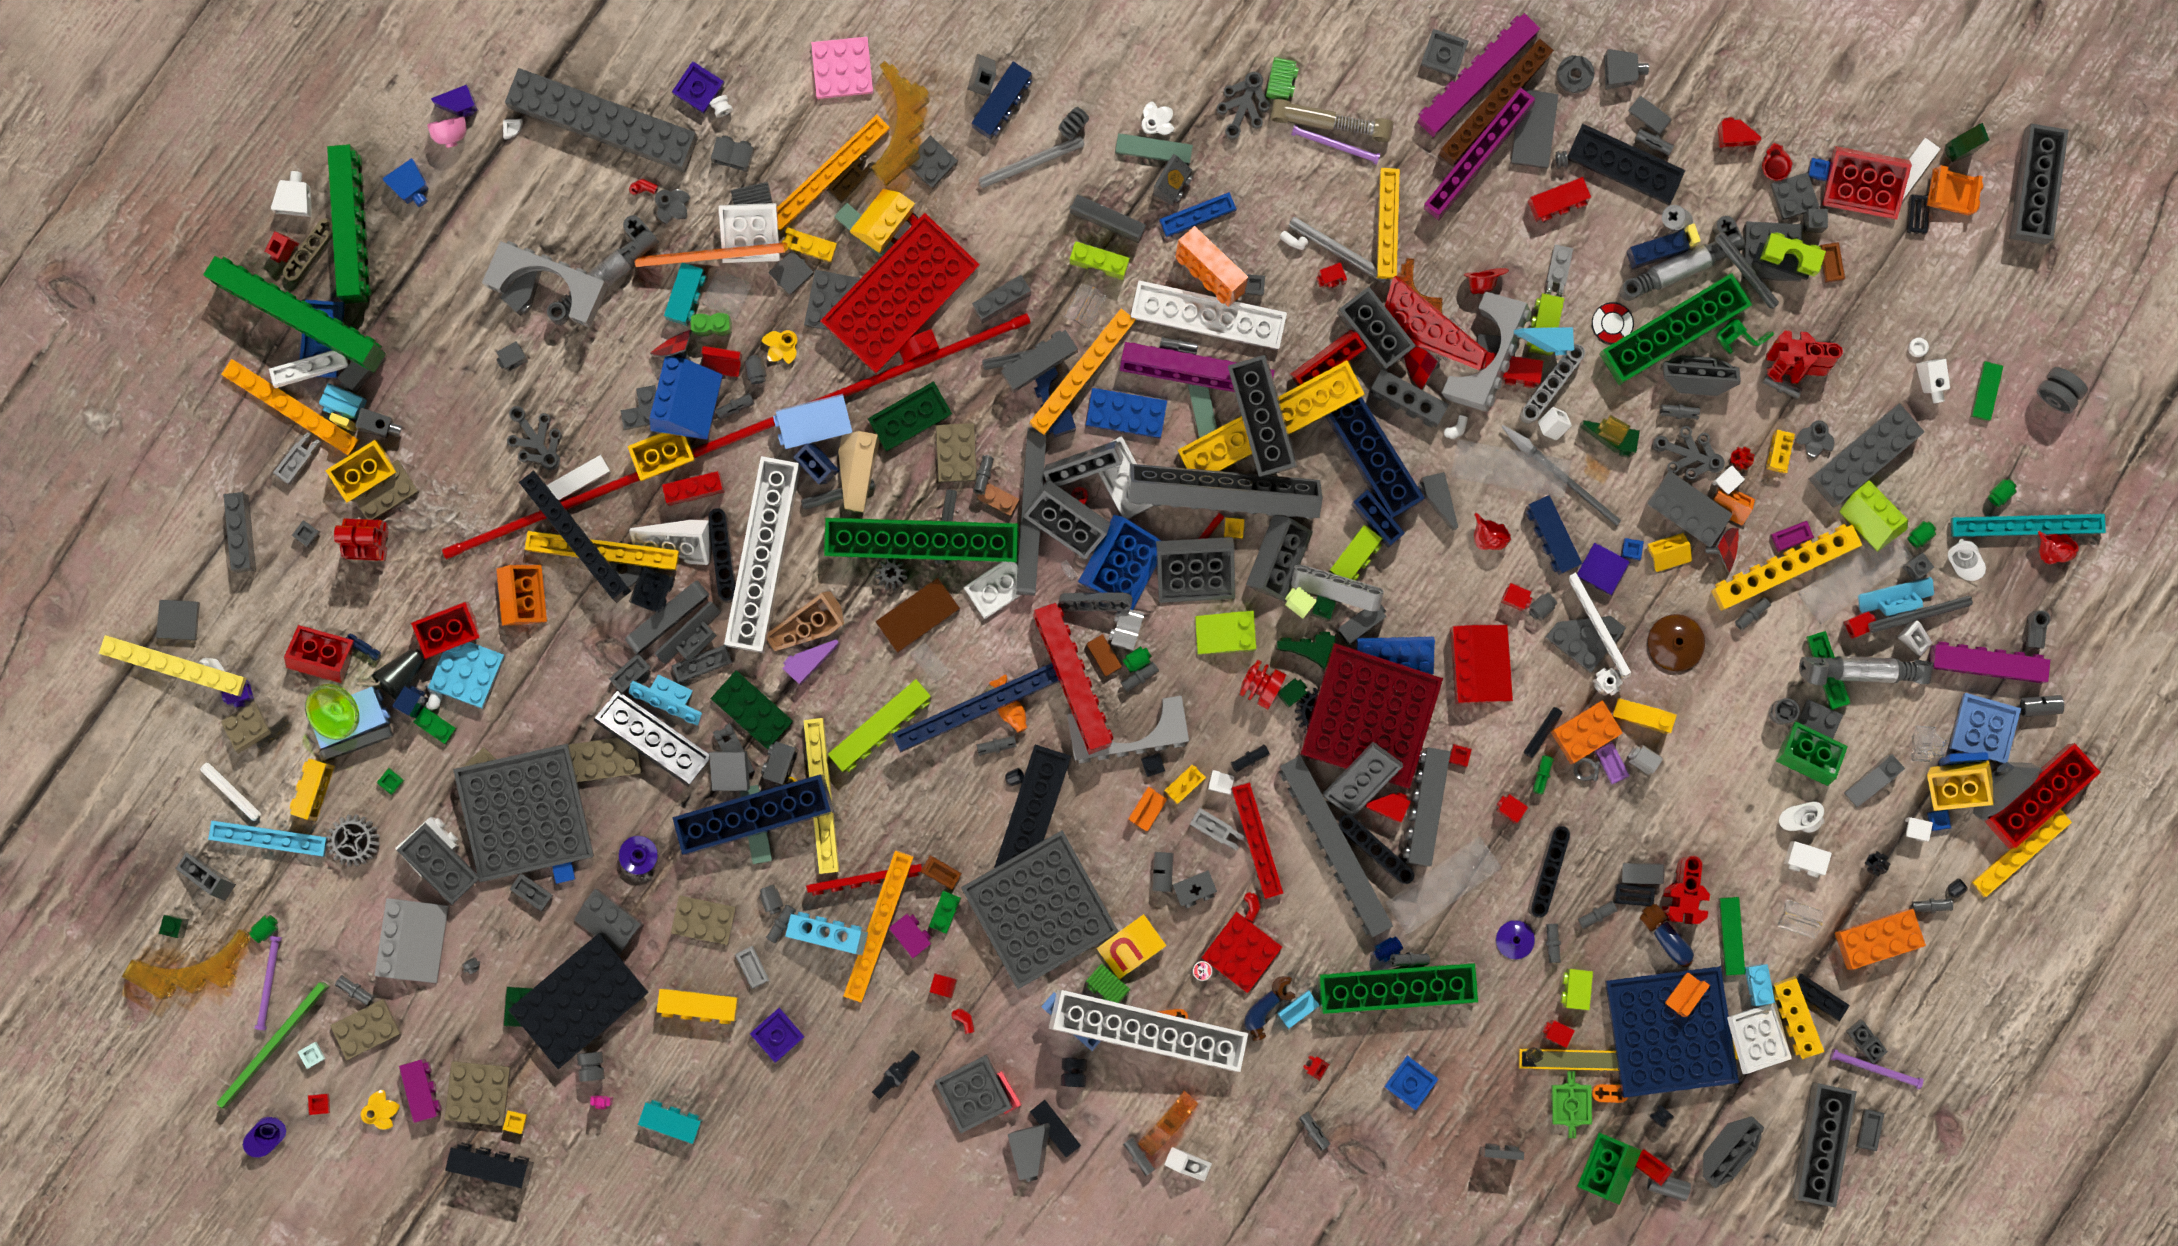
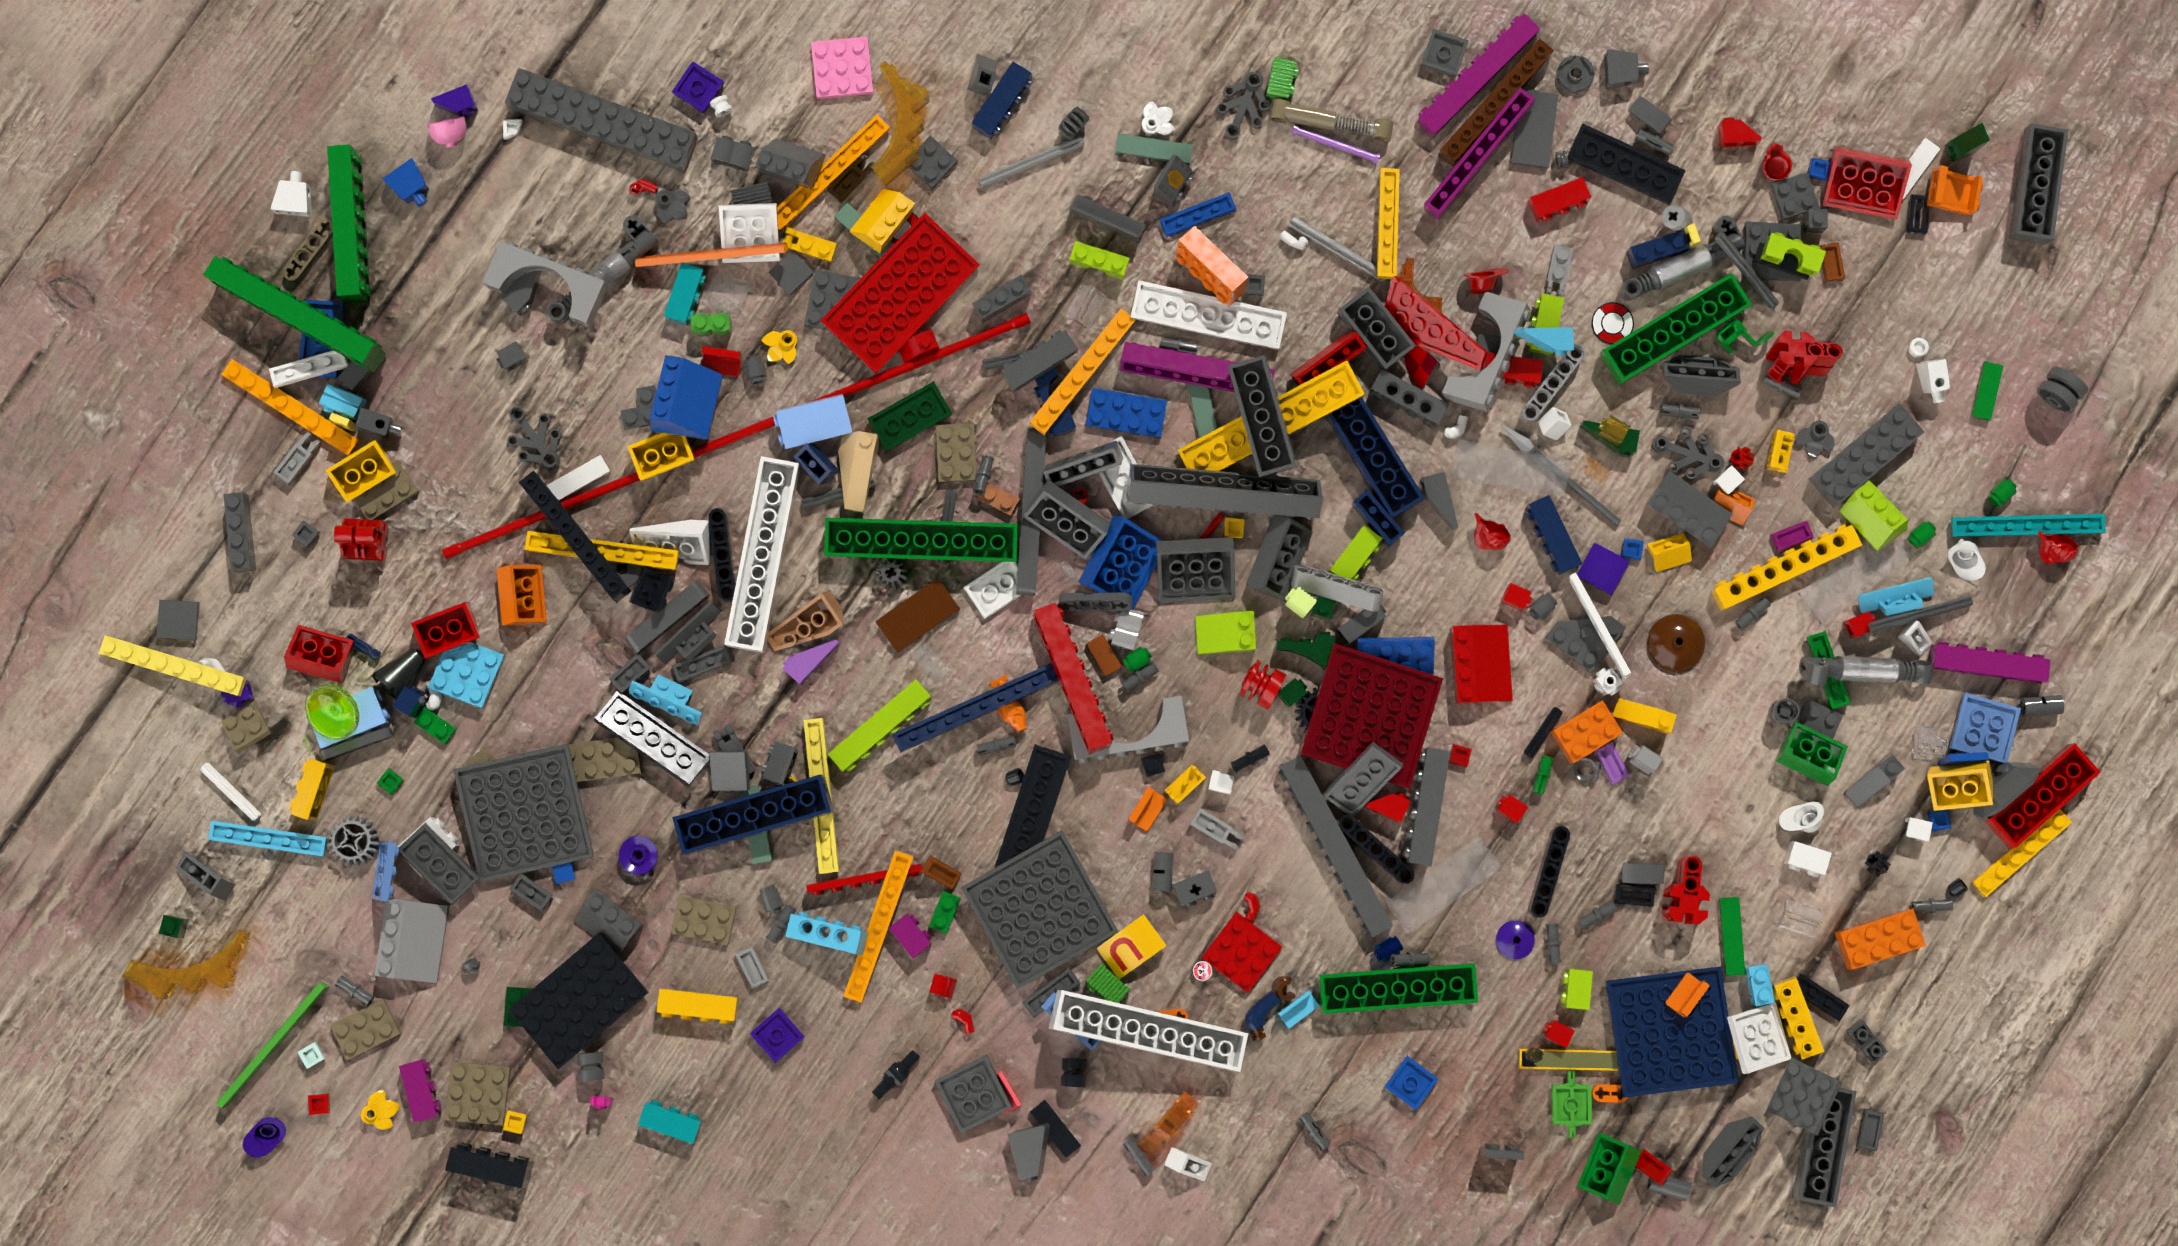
green brick [249,915,278,944] -> none
medium lavender bar [254,936,282,1030] -> none
red brick [264,231,299,263] -> none
shield [650,330,692,361] -> none
red brick [662,471,725,506] -> none
dark green plate [710,670,794,750] -> none
dark grey pin [715,393,755,421] -> none
red plate [1231,782,1284,899] -> none
red tile [1303,1056,1330,1081] -> none
red brick [1316,262,1347,289] -> none
dark blue piece [1639,904,1694,967] -> none
black wheel [1649,1105,1674,1129] -> none
shield [1705,528,1739,573] -> none
medium lavender bar [1830,1049,1924,1089] -> none
dark grey brick [1902,552,1935,581] -> none
dark grey piece [2026,610,2050,649] -> none
none -> medium blue plate [372,841,399,901]
none -> dark grey slope [755,138,826,190]
none -> dark grey tile [1022,968,1080,1018]
none -> dark grey plate [1767,1058,1842,1135]

